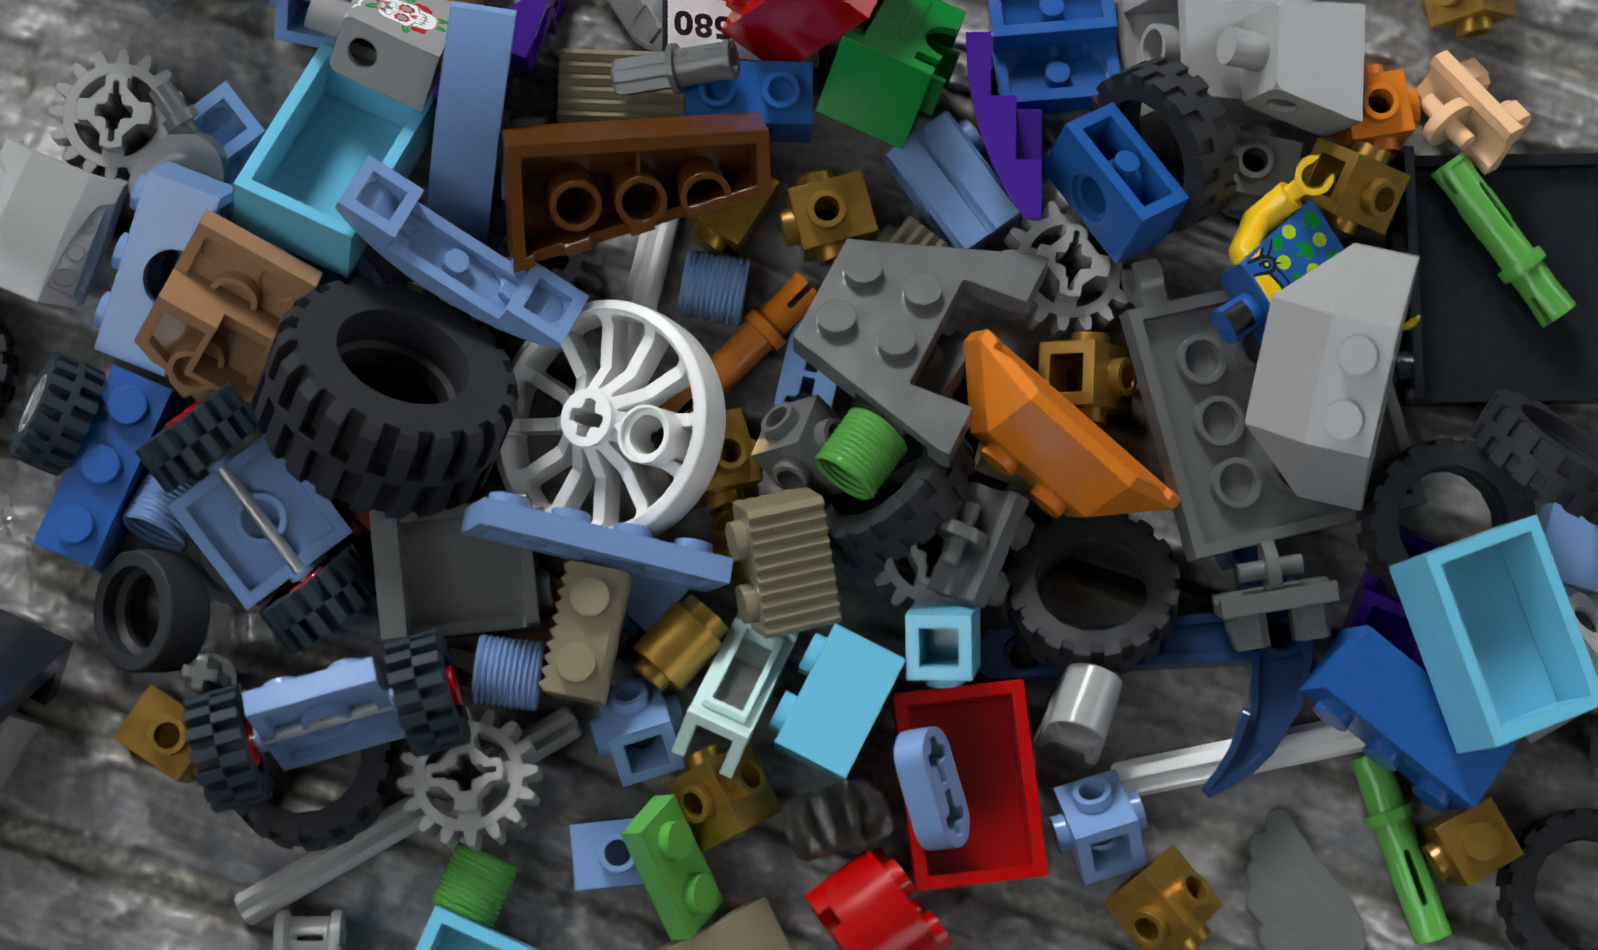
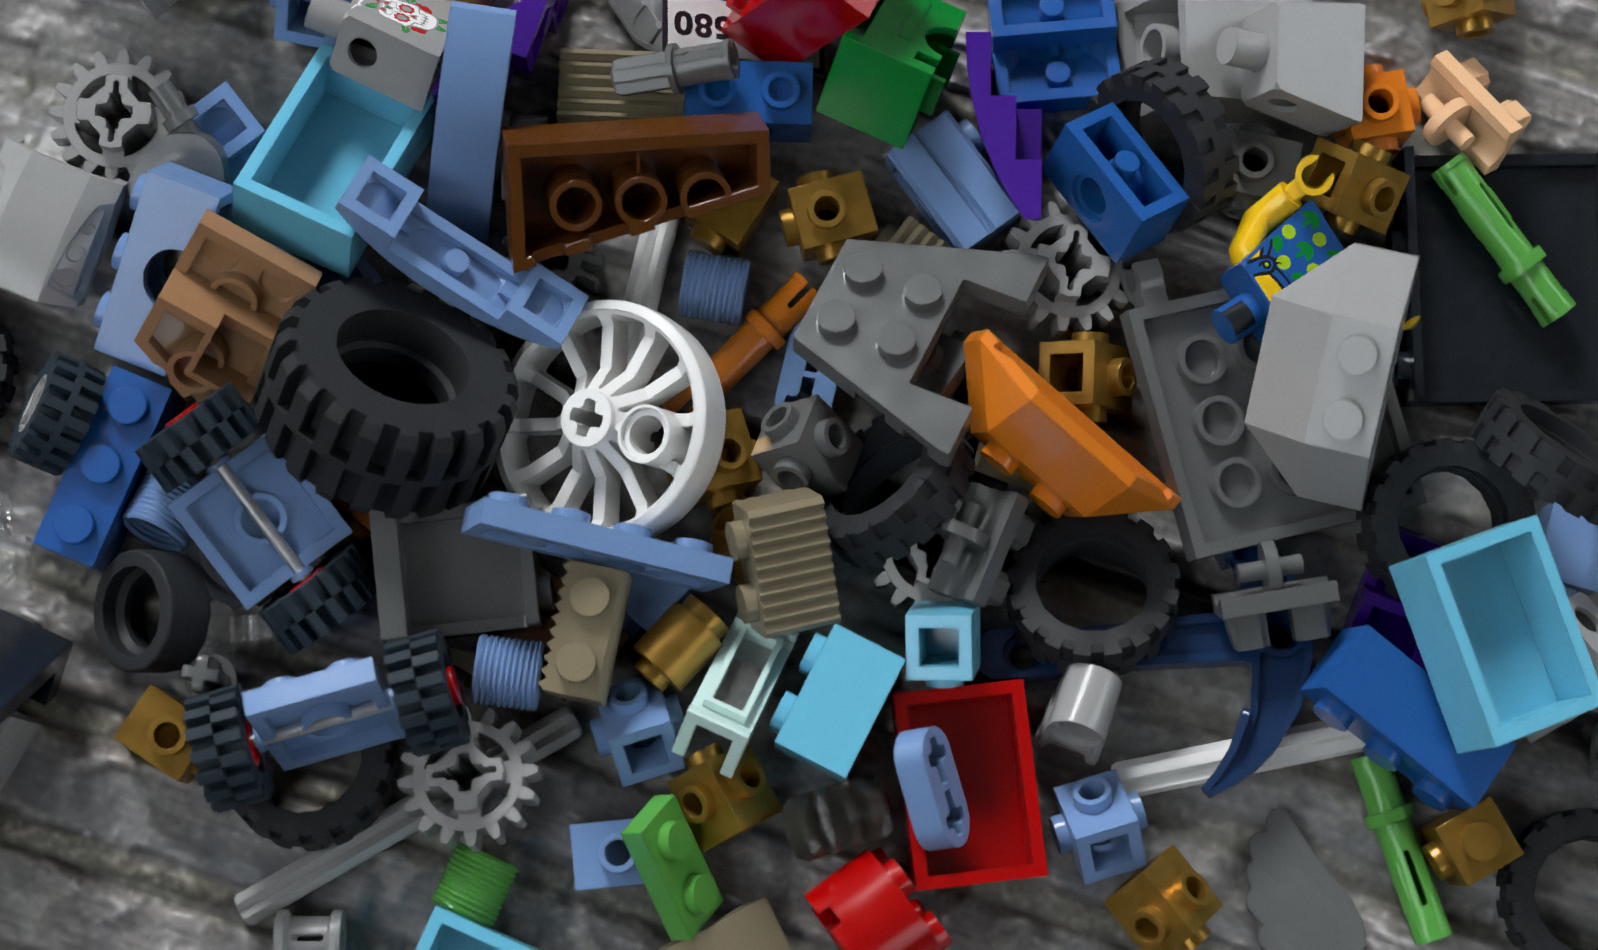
bright green piece [815,408,907,500] -> none

